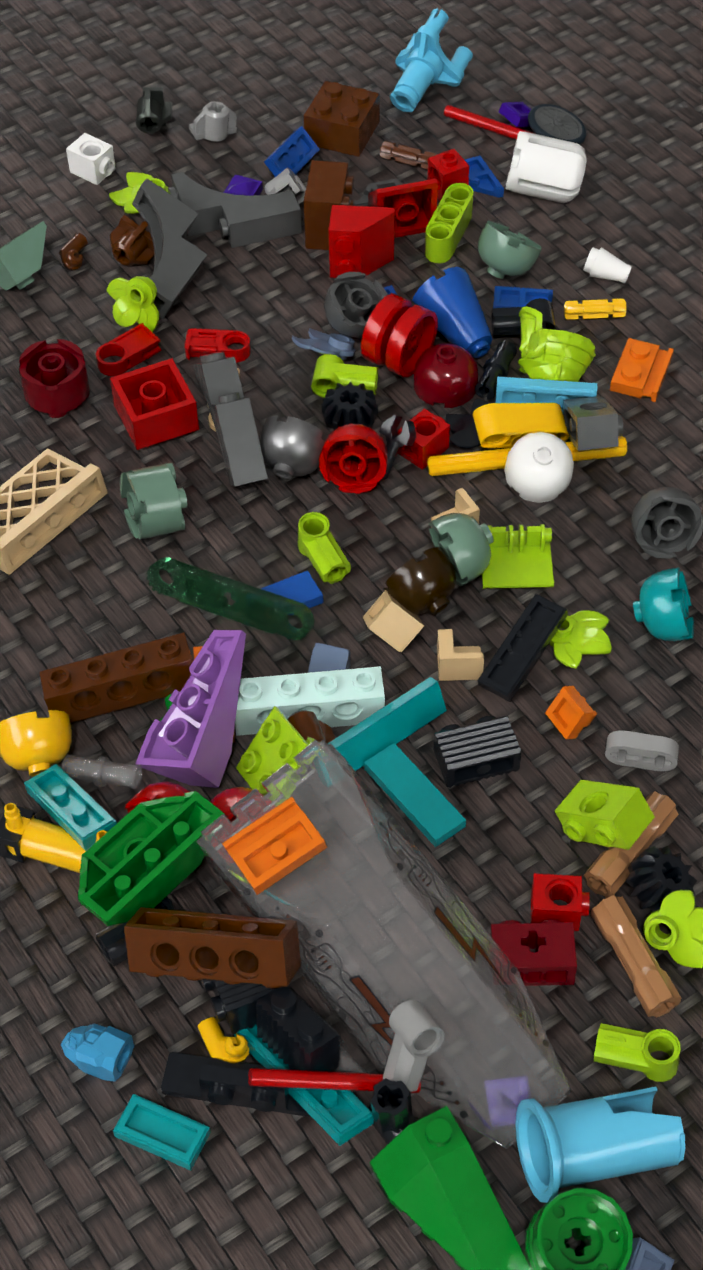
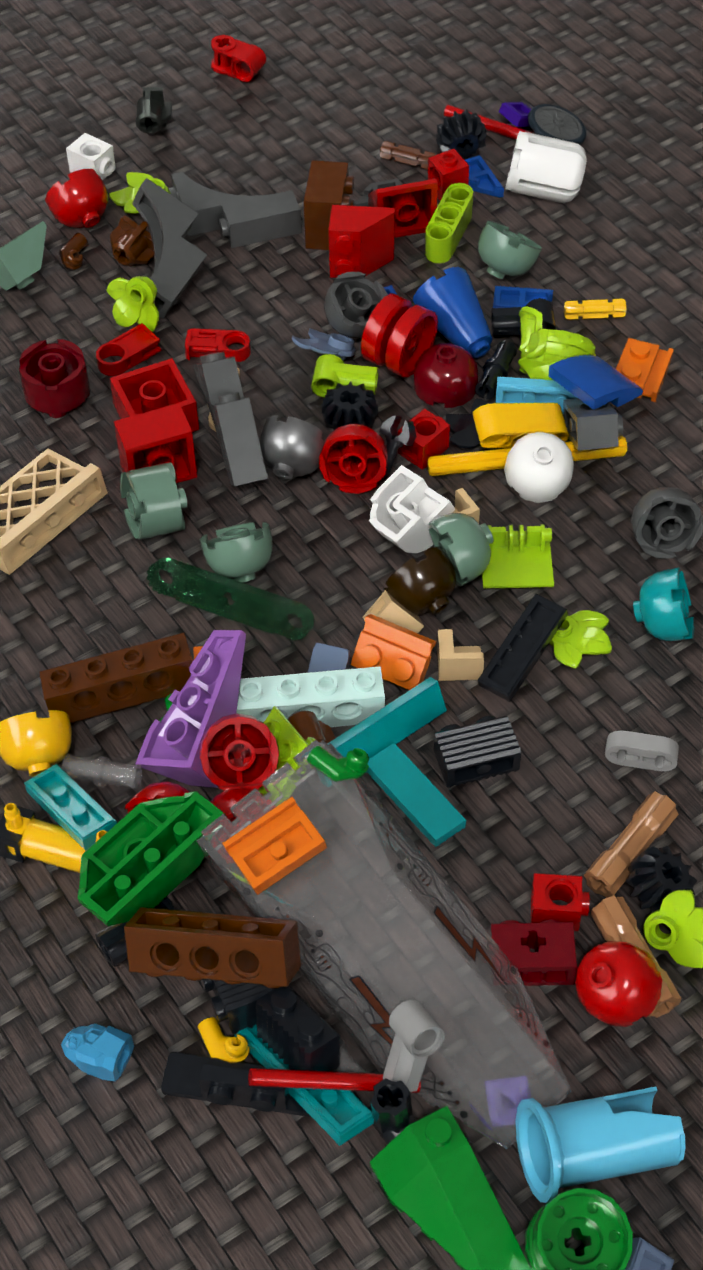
teal tile [113,1094,211,1171] -> none
light grey piece [189,101,237,141] -> none
dark purple tile [223,175,263,196] -> none
blue tile [248,570,323,615] -> none
blue plate [264,126,320,177] -> none
light grey piece [264,167,306,205] -> none
lime piece [297,512,351,584] -> none
reddish brown brick [304,81,380,157] -> none
medium azure wheel [390,8,473,112] -> none
orange tile [545,686,597,740] -> none
lime brick [555,780,655,850] -> none
white cone [583,247,632,284] -> none
lime piece [594,1023,681,1082] -> none
none -> red cylinder [45,169,108,228]
none -> red brick [114,403,197,483]
none -> red cylinder [199,713,279,791]
none -> sand green cylinder [200,522,273,583]
none -> red piece [211,35,266,82]
none -> green arm [307,746,369,782]
none -> orange plate [350,614,437,690]
none -> white brick [369,465,455,554]
none -> black gear [436,109,487,159]
none -> blue slope [548,355,643,410]
none -> red cylinder [575,941,662,1027]

